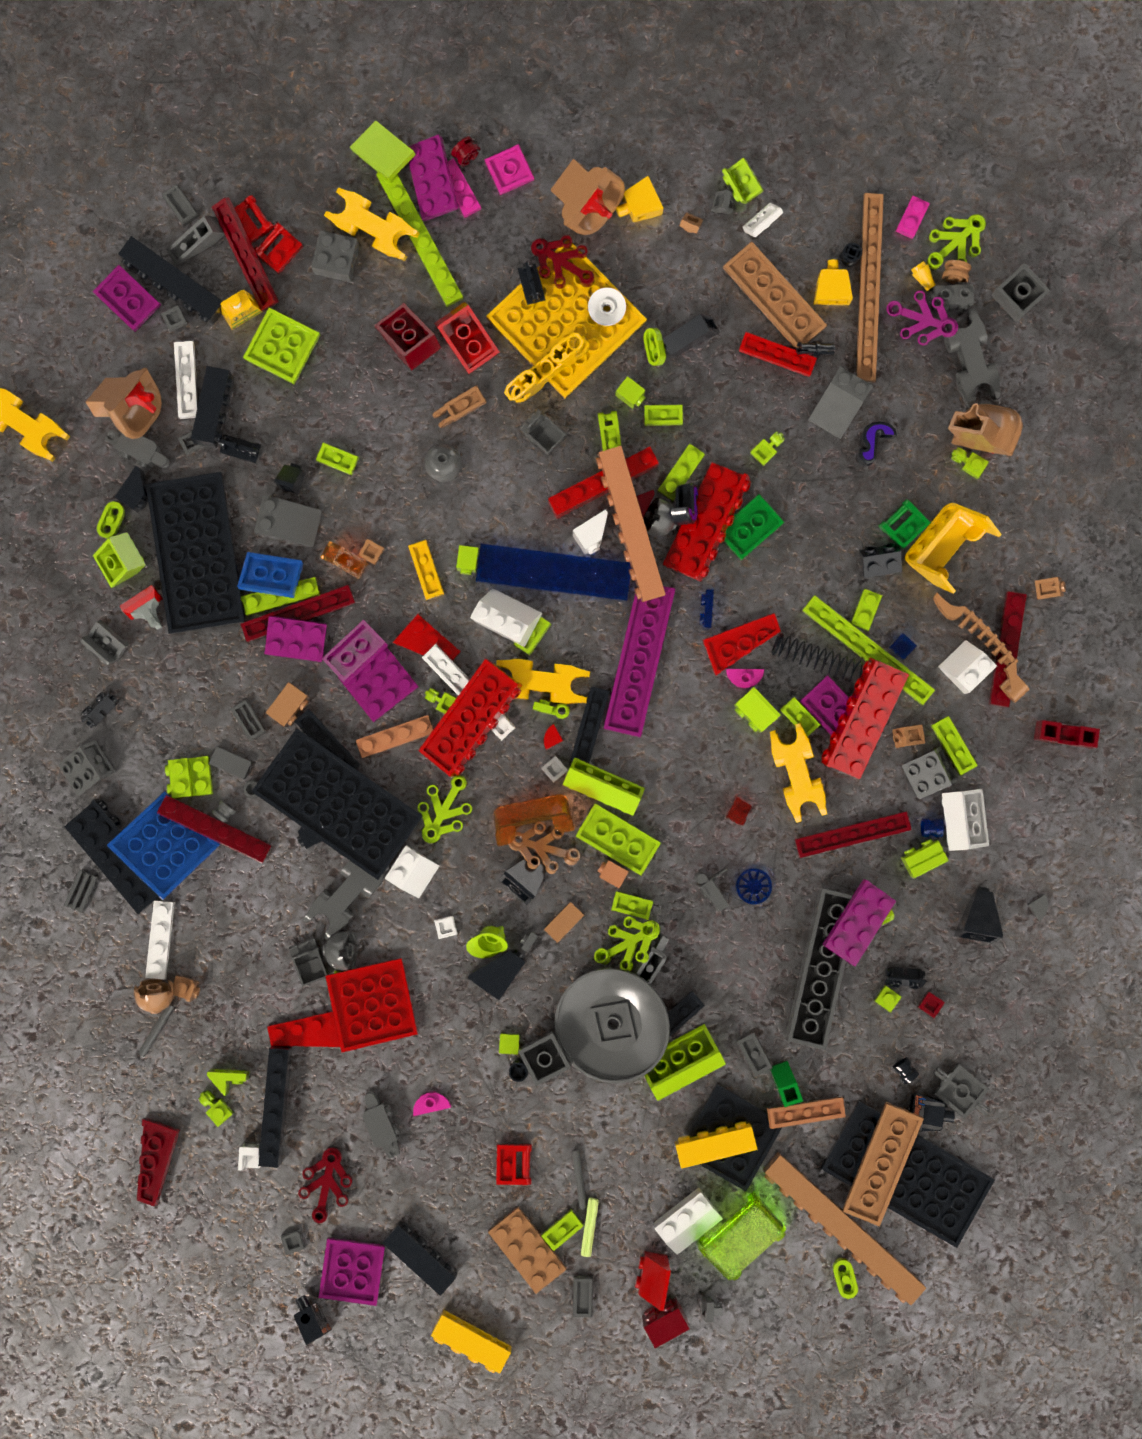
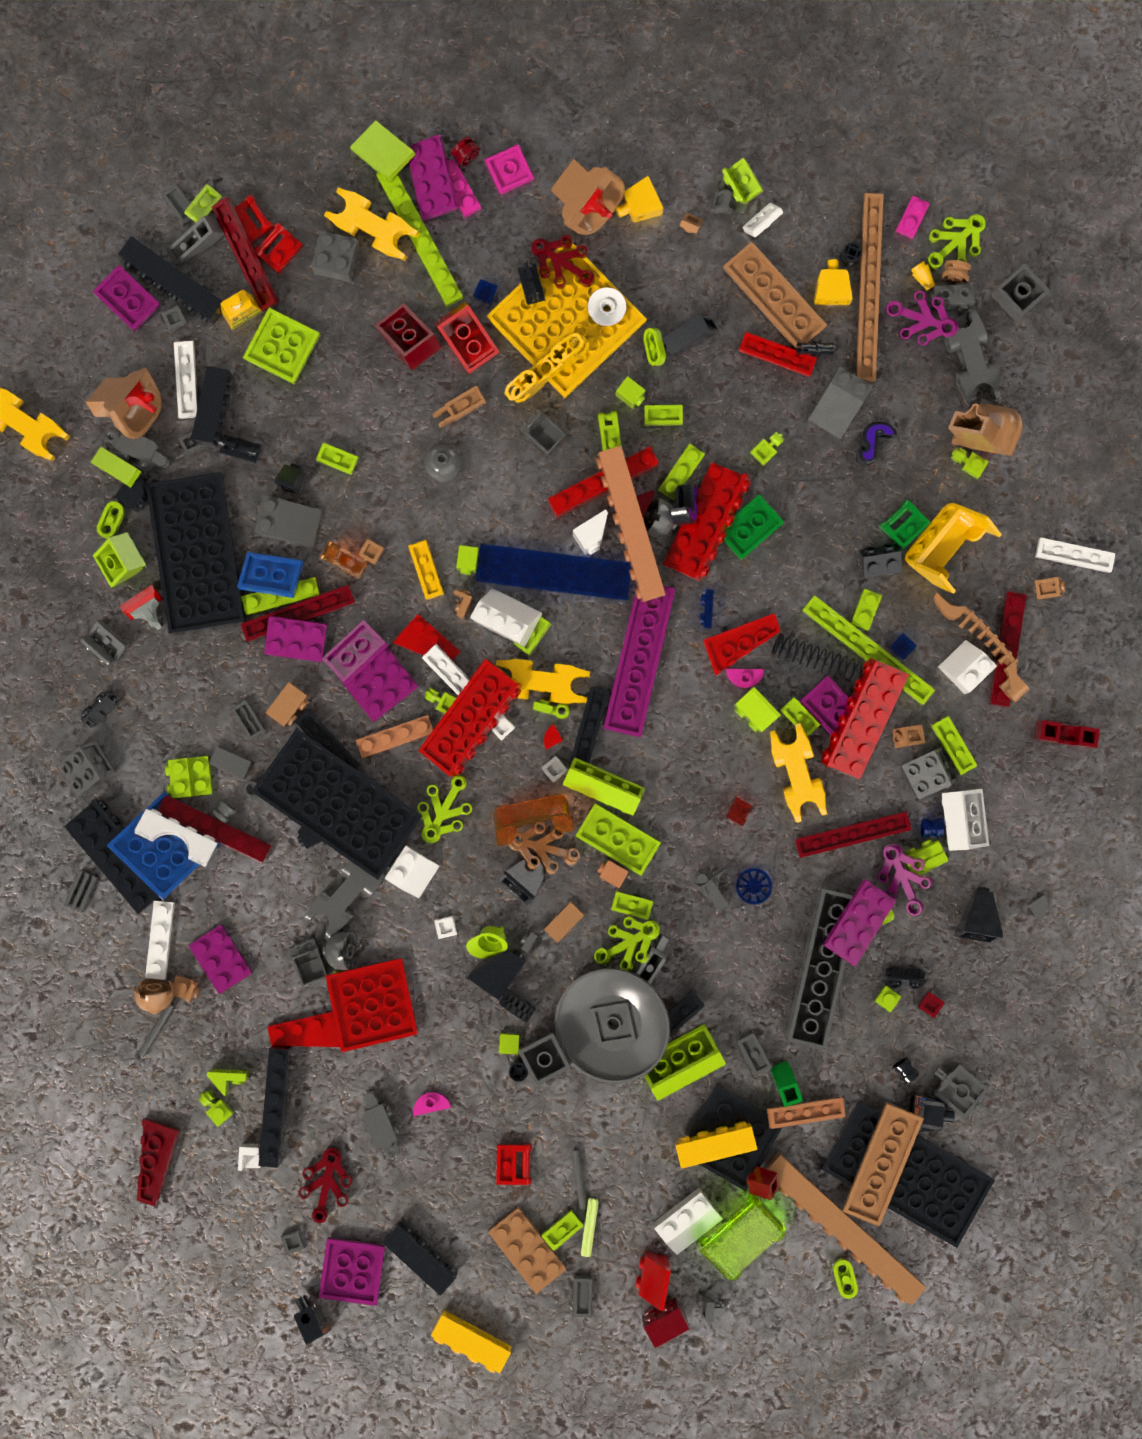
none -> lime tile [91,447,141,488]
none -> white arch [135,809,217,867]
none -> lime plate [184,184,222,222]
none -> magenta plate [188,924,253,994]
none -> medium nougat bracket [453,589,473,620]
none -> clear blue plate [473,279,498,305]
none -> black tyre [499,989,536,1022]
none -> dark red brick [747,1166,779,1200]
none -> magenta plant [877,843,933,916]
none -> white plate [1035,538,1116,573]

